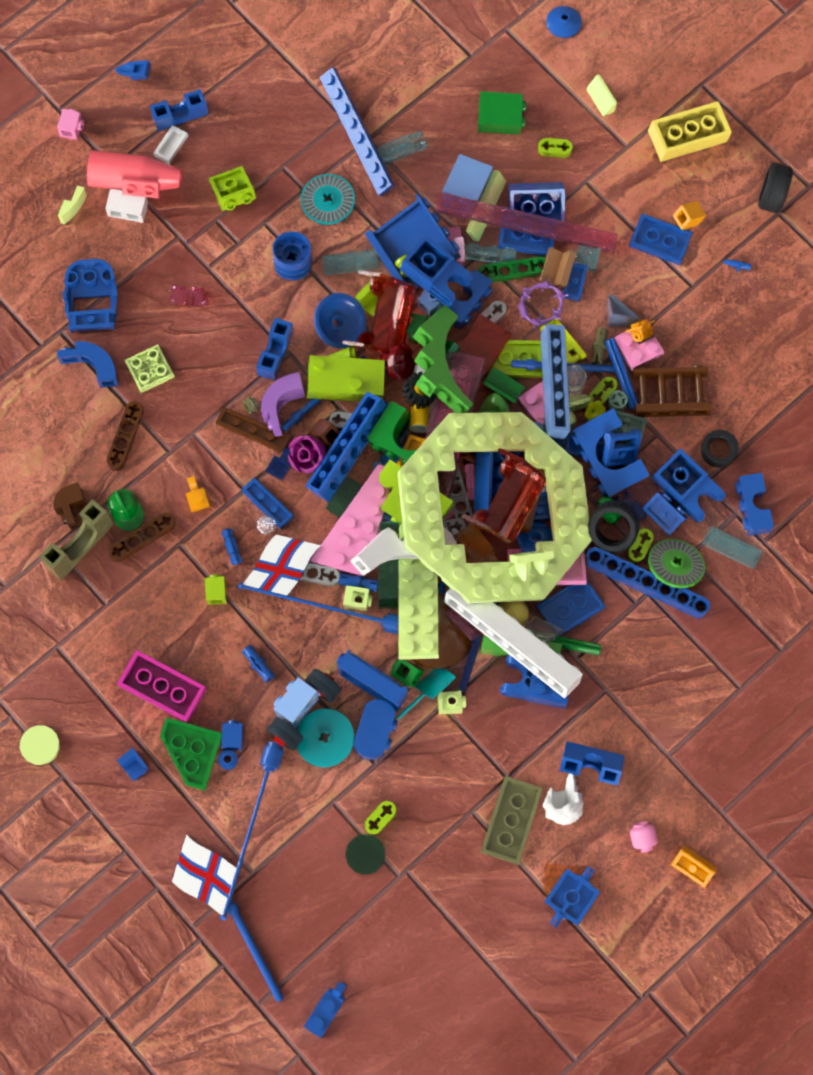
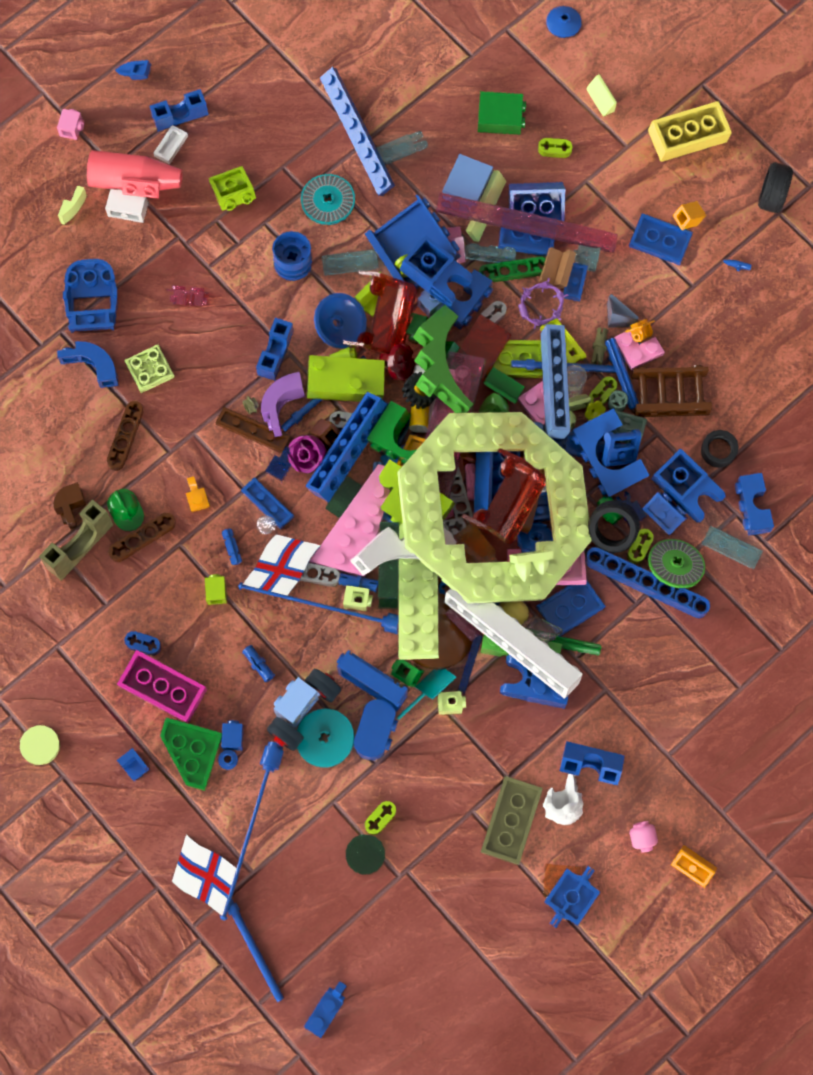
none -> blue beam [124,631,161,656]

